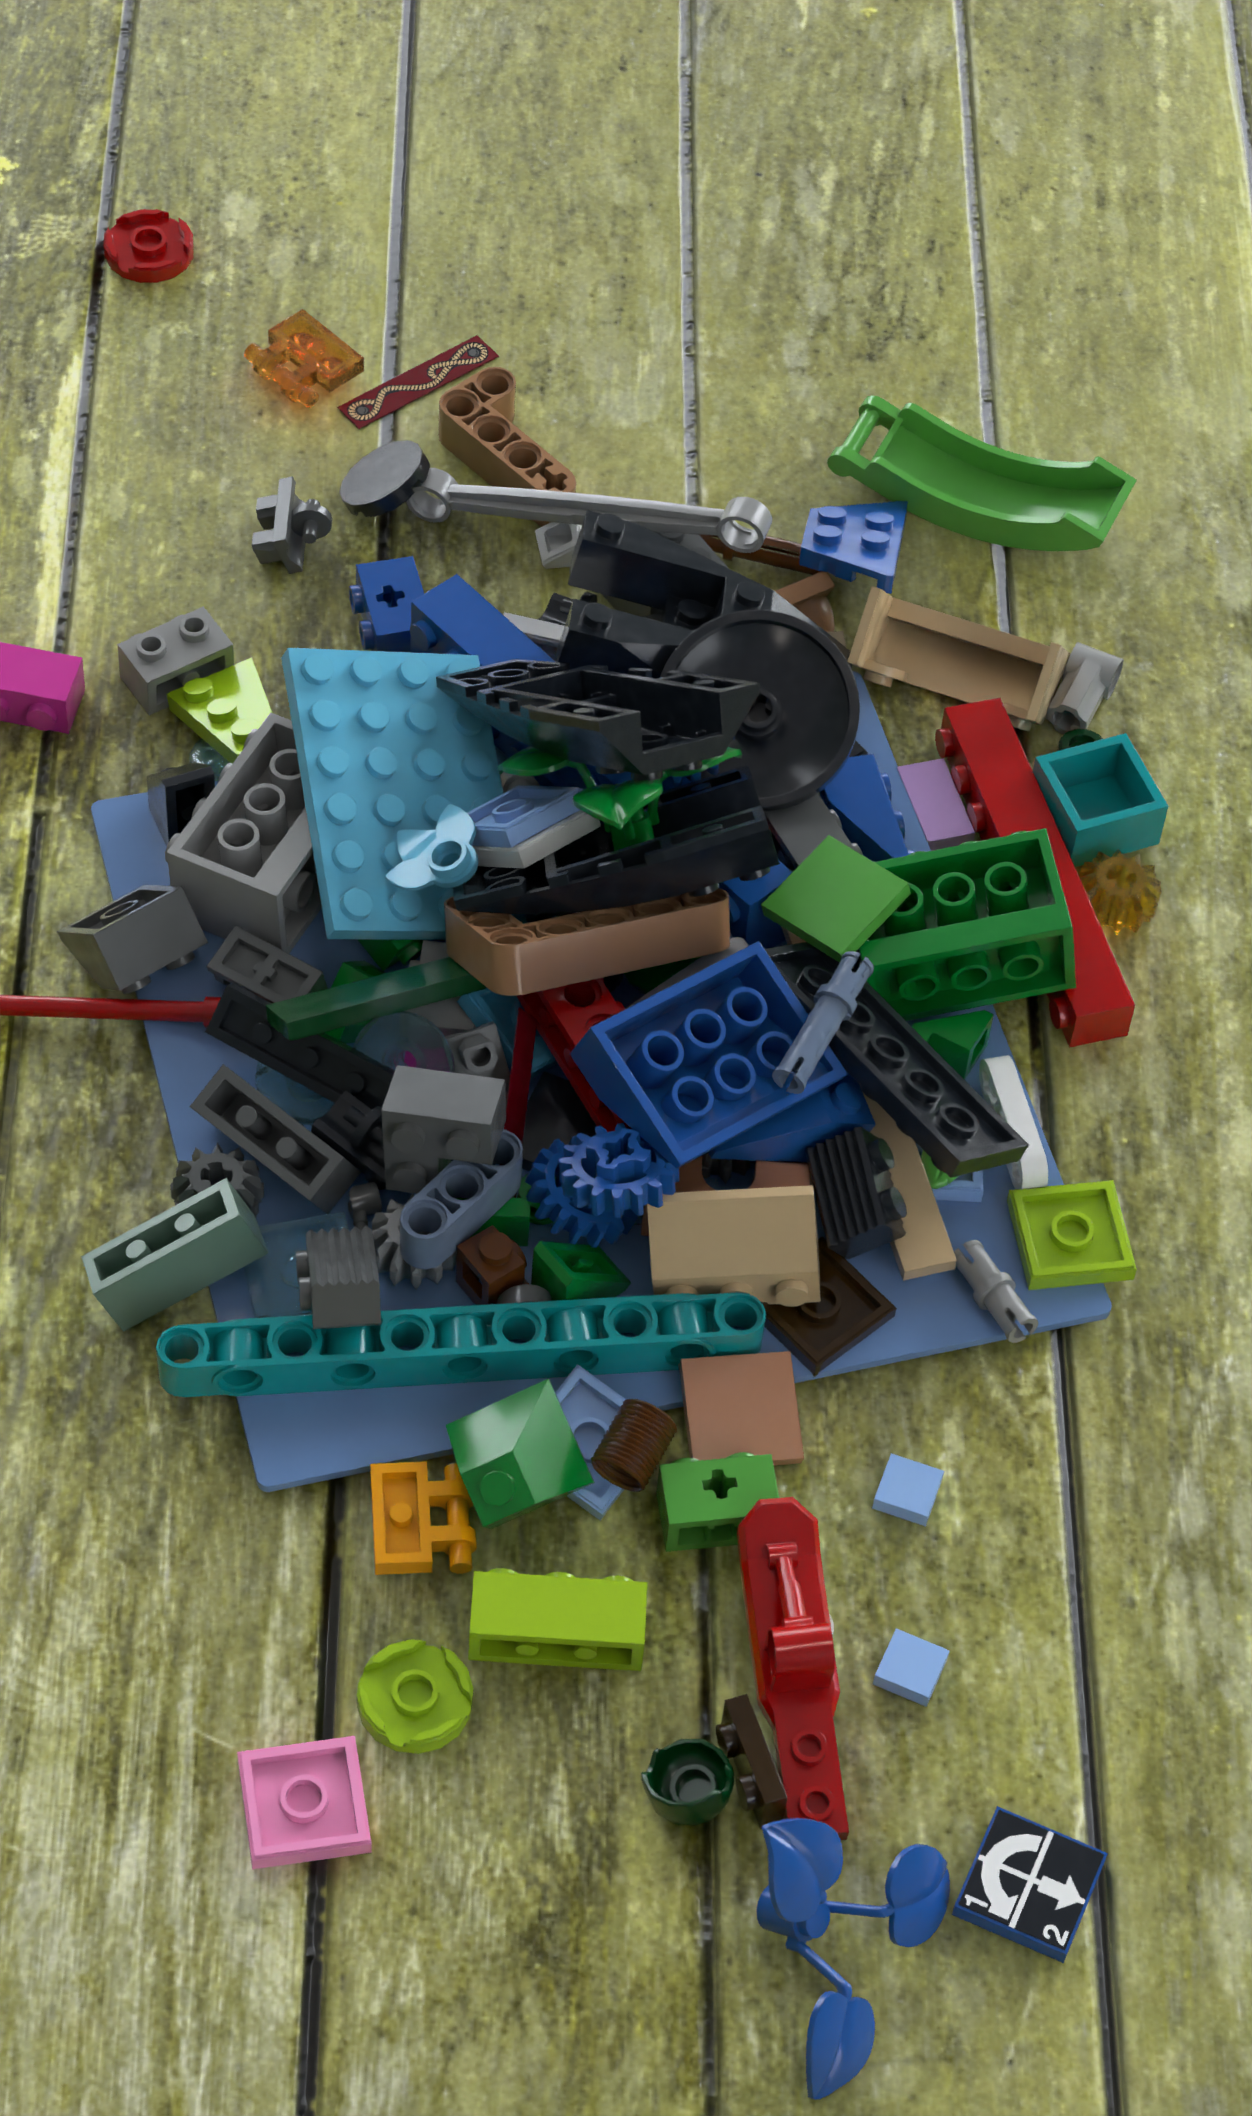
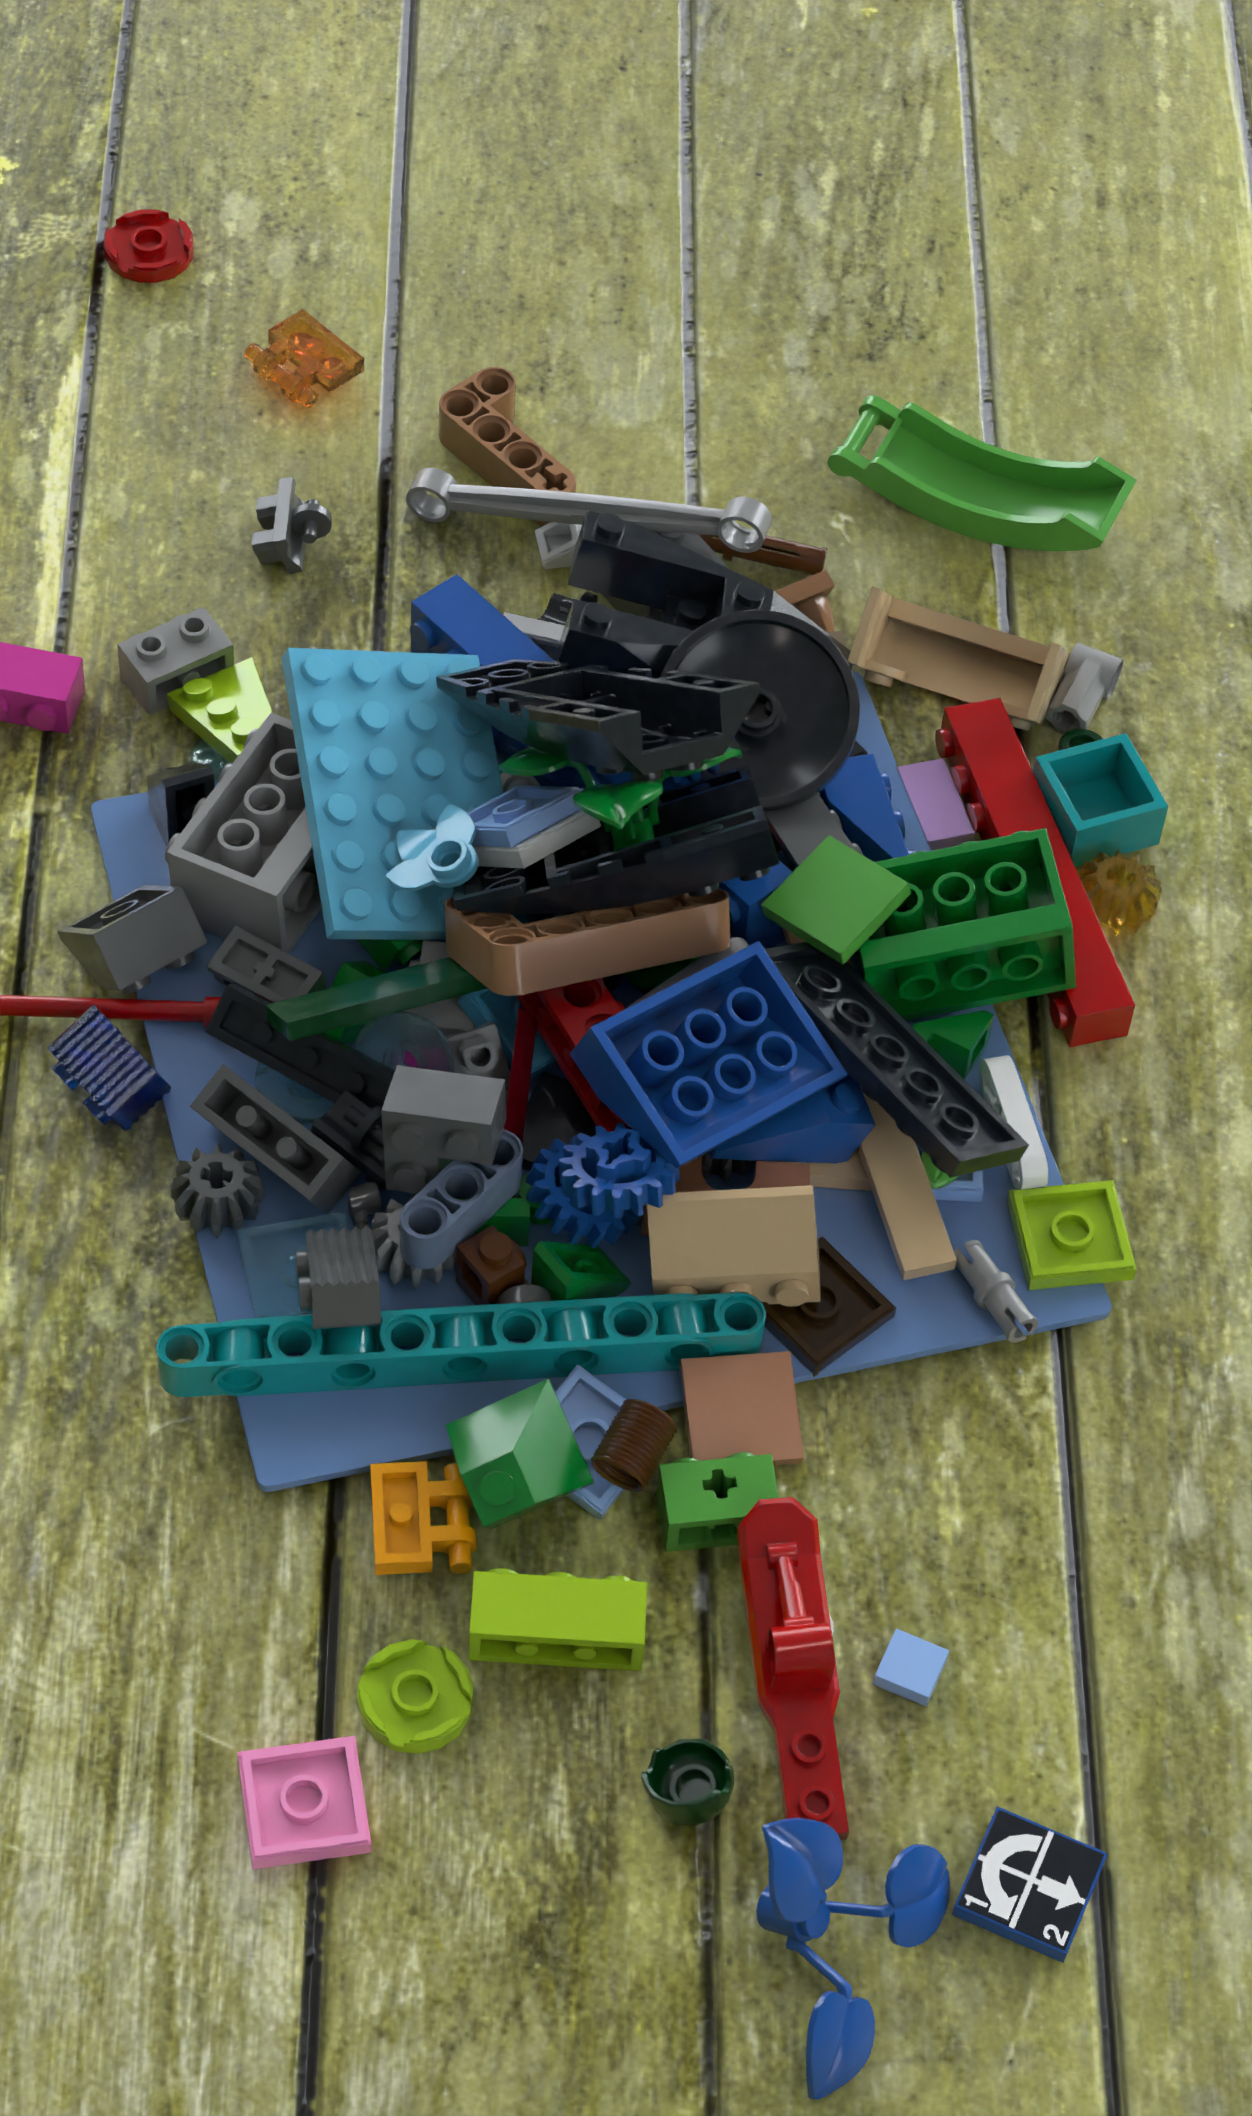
sand green brick [81,1178,268,1332] -> none
sticker [337,335,499,429] -> none
tile [339,440,430,517] -> none
blue brick [349,556,424,652] -> none
dark brown plate [715,1694,788,1830] -> none
sand blue pin [772,951,874,1094] -> none
blue wing [799,501,908,594] -> none
black brick [805,1127,907,1259] -> none
light blue tile [872,1453,944,1527] -> none
none -> clear blue brick [47,1004,172,1131]

